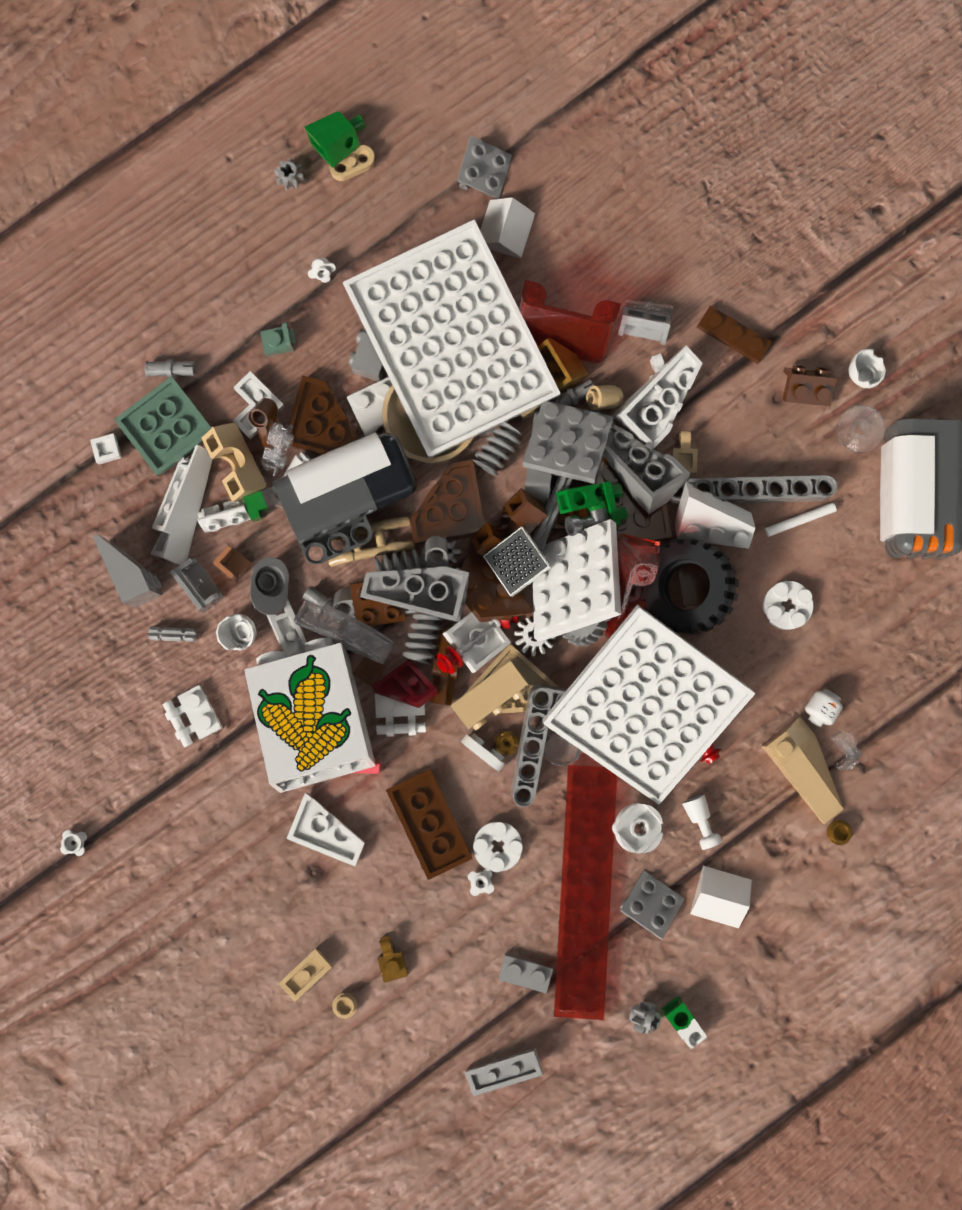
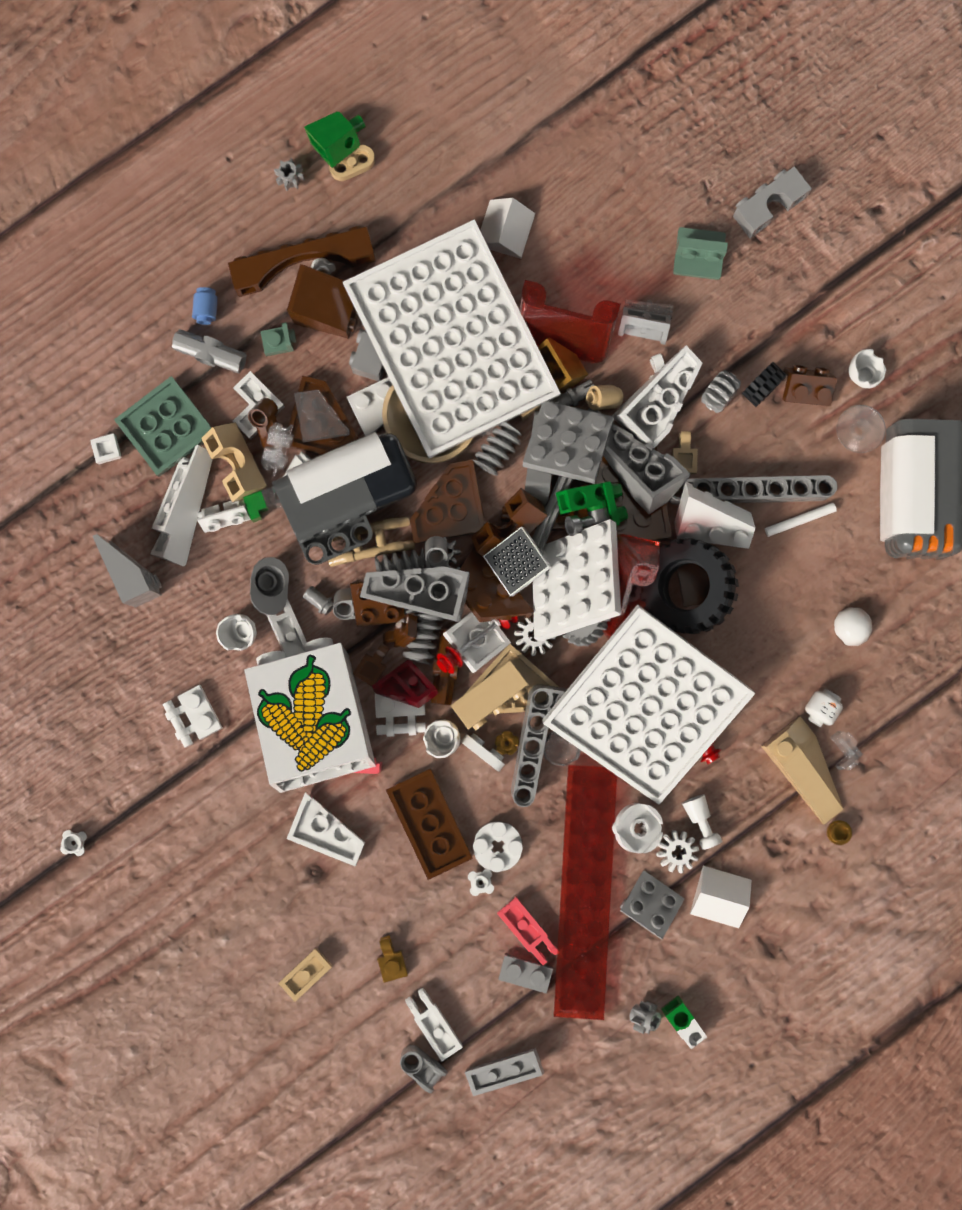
light grey pin [145,359,196,378] -> none
light grey axle [148,627,197,642] -> none
light grey hinge [170,558,225,612] -> none
nougat panel [213,545,252,582] -> none
clear slope [294,600,394,664] -> none
tan plate [332,993,358,1019] -> none
light grey hinge [457,136,512,199] -> none
reddish brown plate [697,305,772,364] -> none
white plate [762,581,813,630] -> none
none -> light grey piece [172,329,247,374]
none -> medium blue brick [192,287,218,325]
none -> reddish brown arch [228,226,376,297]
none -> reddish brown slope [287,264,357,339]
none -> clear wing [294,390,349,442]
none -> reddish brown plate [383,614,417,648]
none -> light grey piece [400,1045,448,1093]
none -> white hinge [405,988,463,1061]
none -> white hair [423,719,461,758]
none -> coral hinge [497,896,559,966]
none -> white gear [656,830,699,873]
none -> sand green bracket [673,227,728,280]
none -> light grey gear [701,370,741,413]
none -> light grey arch [733,166,812,239]
none -> black tyre [742,362,787,407]
none -> white hair [834,607,872,646]

